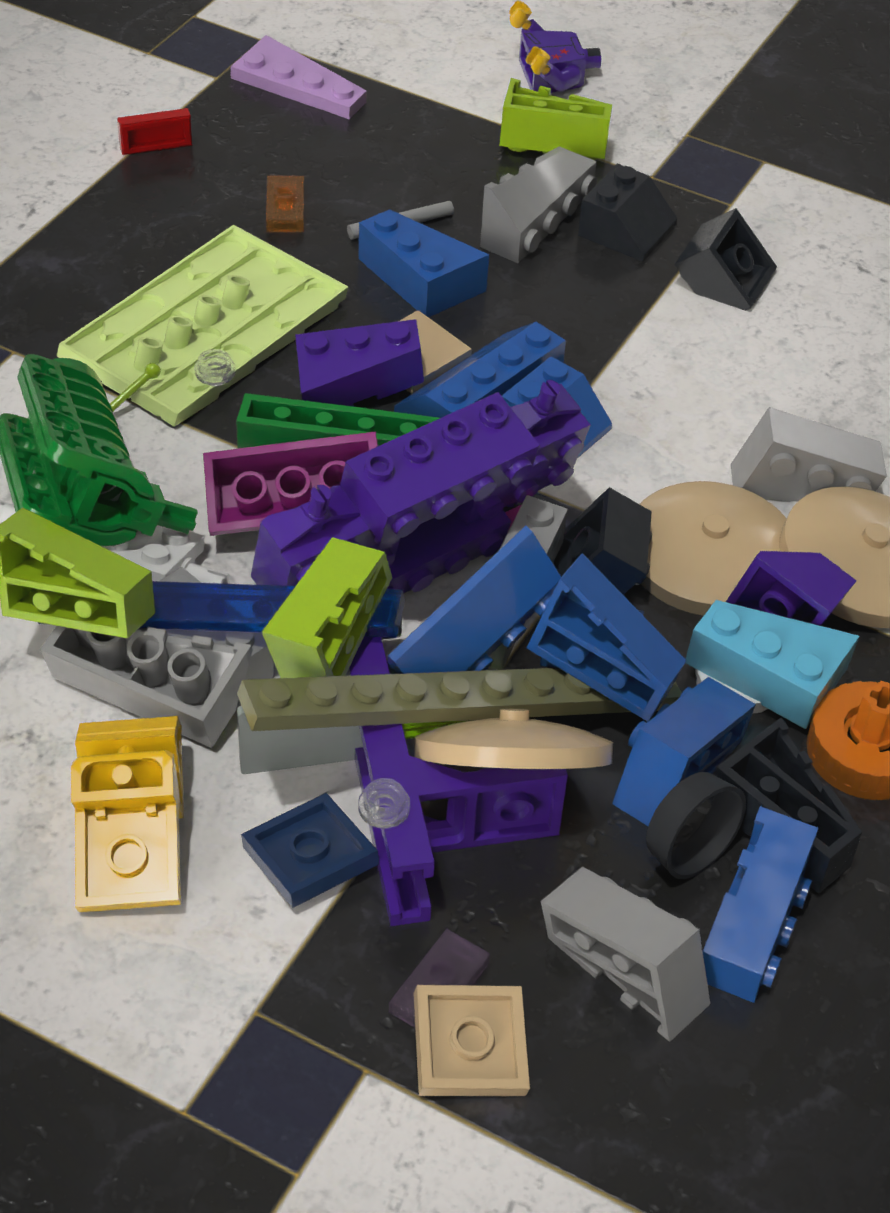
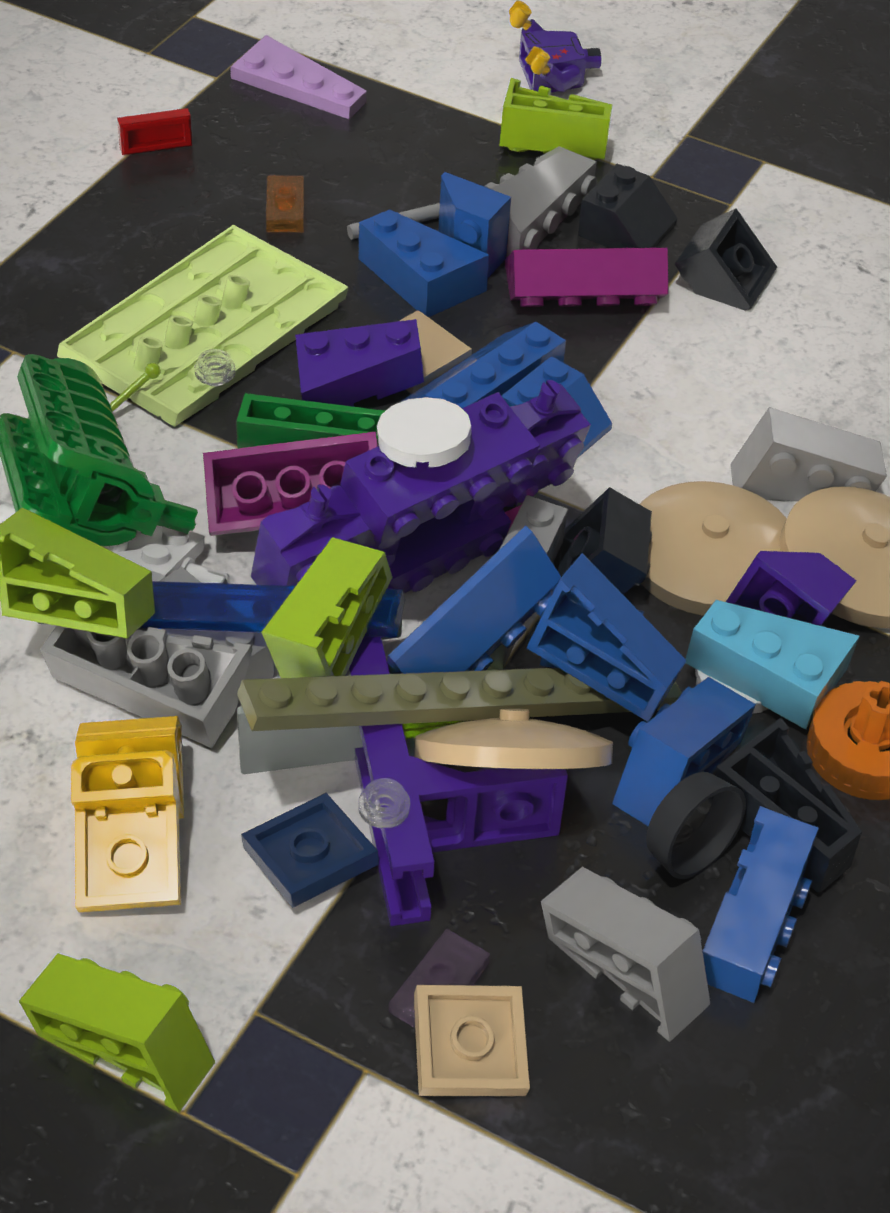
none -> lime wedge [19,953,215,1113]
none -> white tile [377,397,471,467]
none -> blue slope [438,172,511,278]
none -> magenta slope [505,248,668,307]

